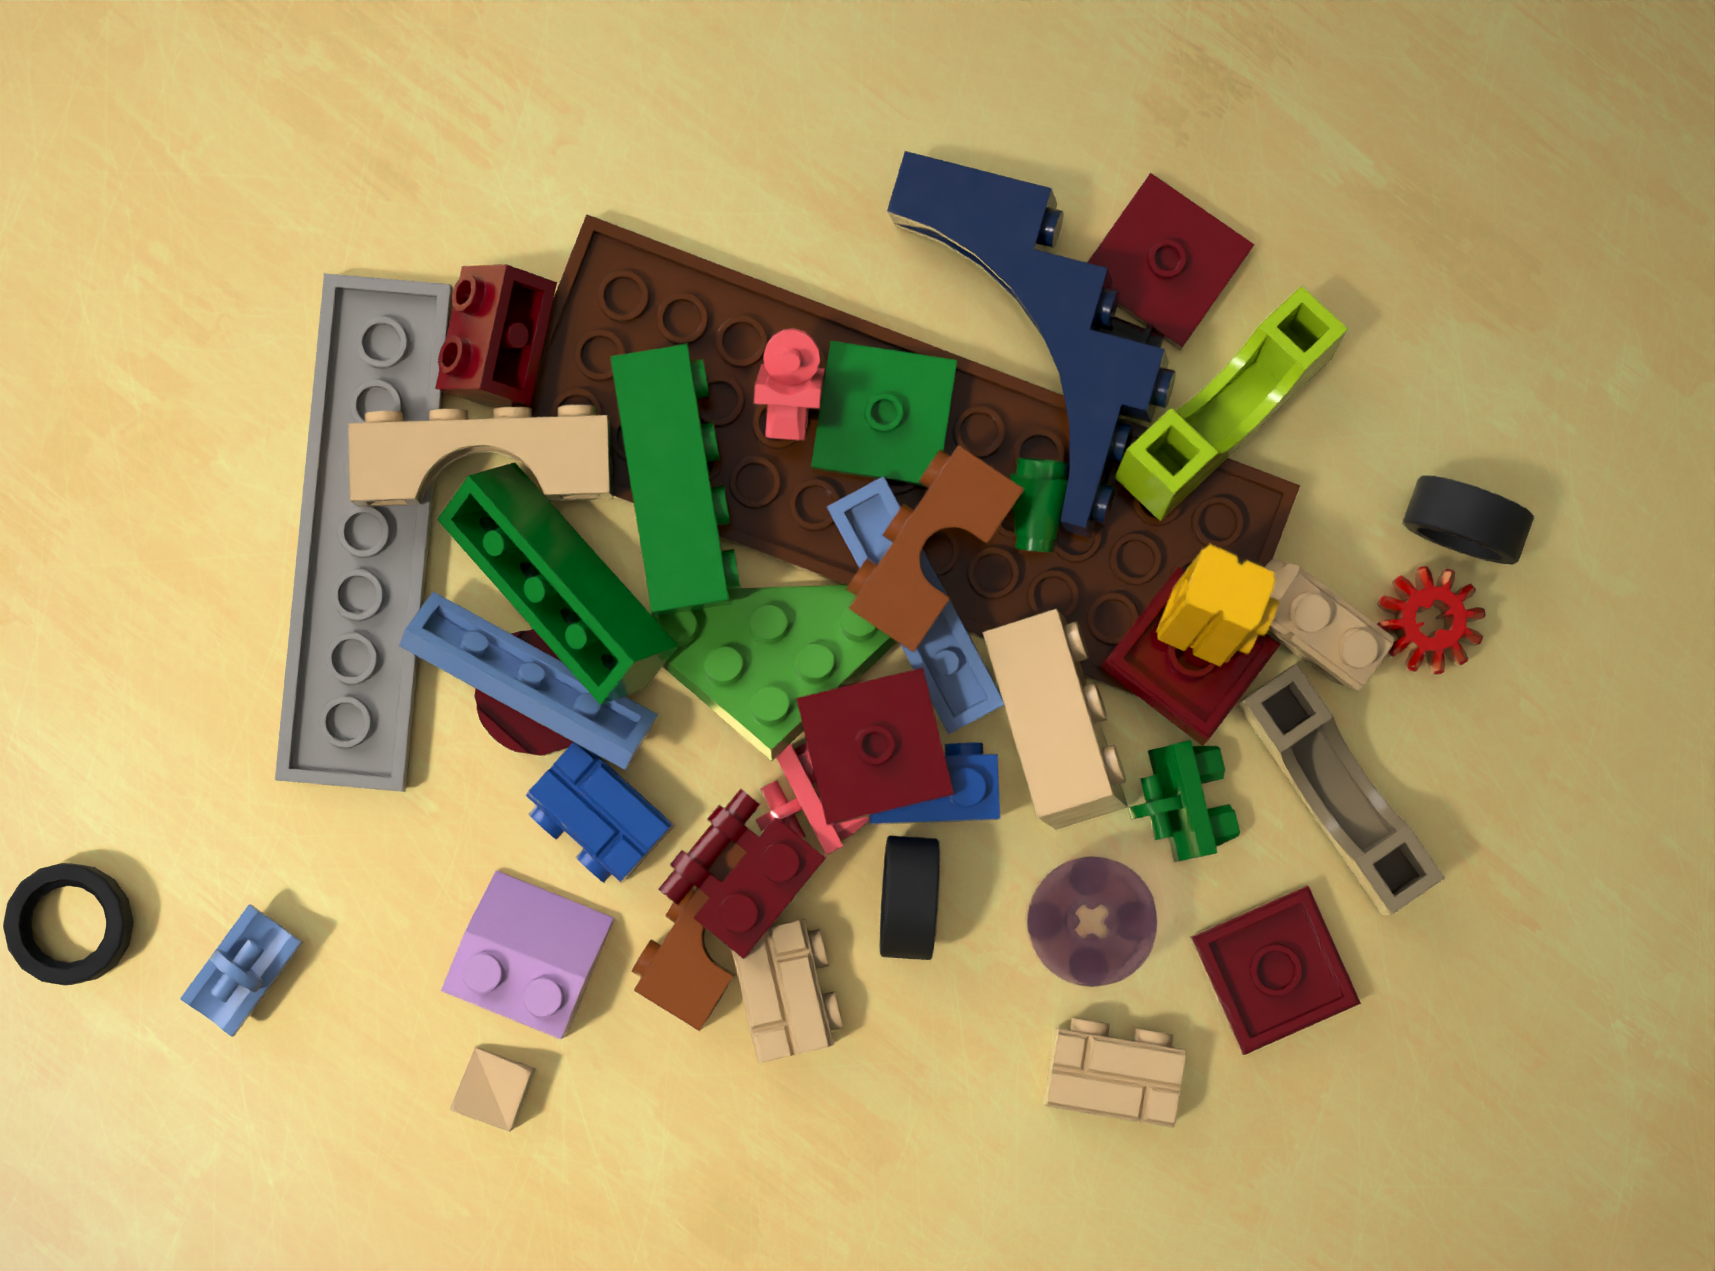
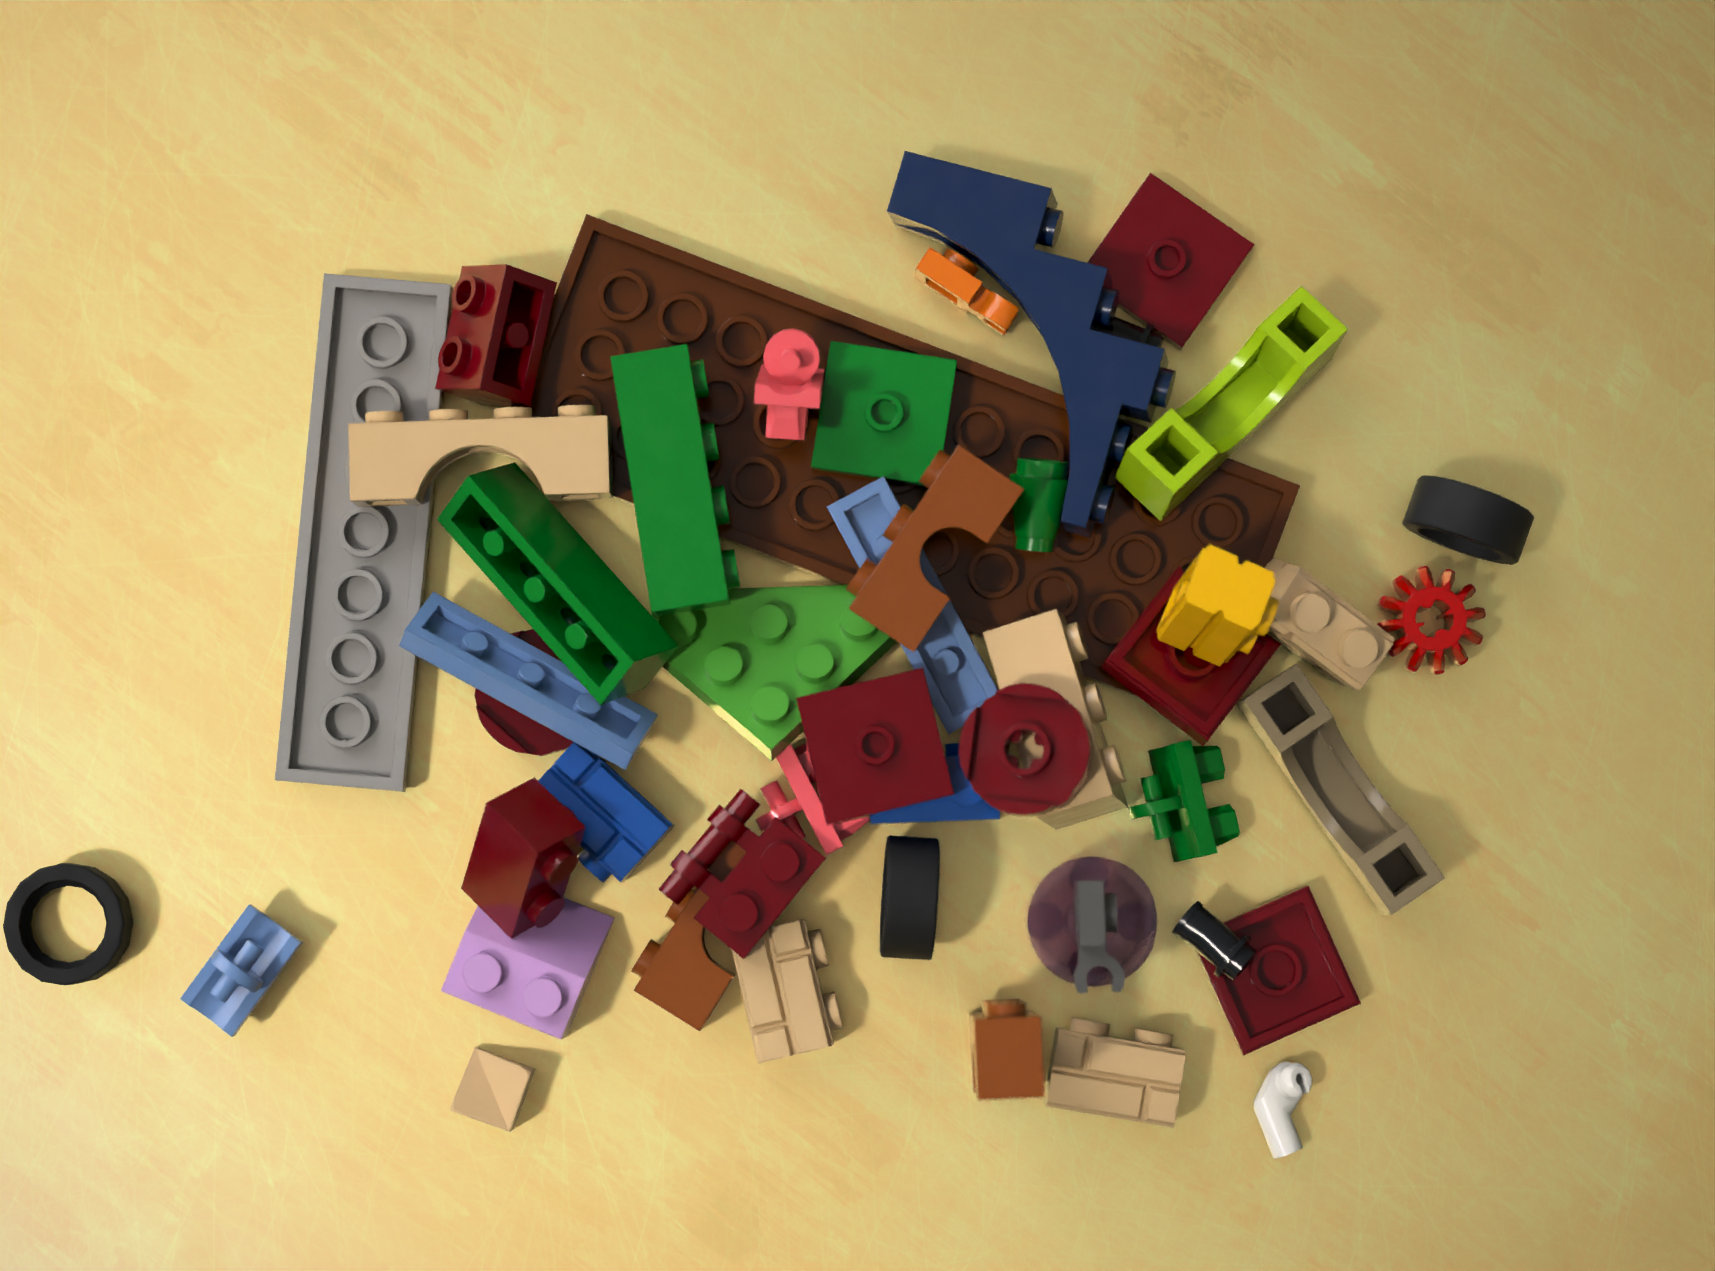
none -> dark red brick [461,777,586,939]
none -> orange plate [915,247,1020,336]
none -> dark red plate [959,683,1093,817]
none -> dark orange arch [969,999,1045,1100]
none -> dark grey plate [1073,880,1125,993]
none -> black pin [1172,901,1258,981]
none -> white arm [1253,1062,1312,1159]

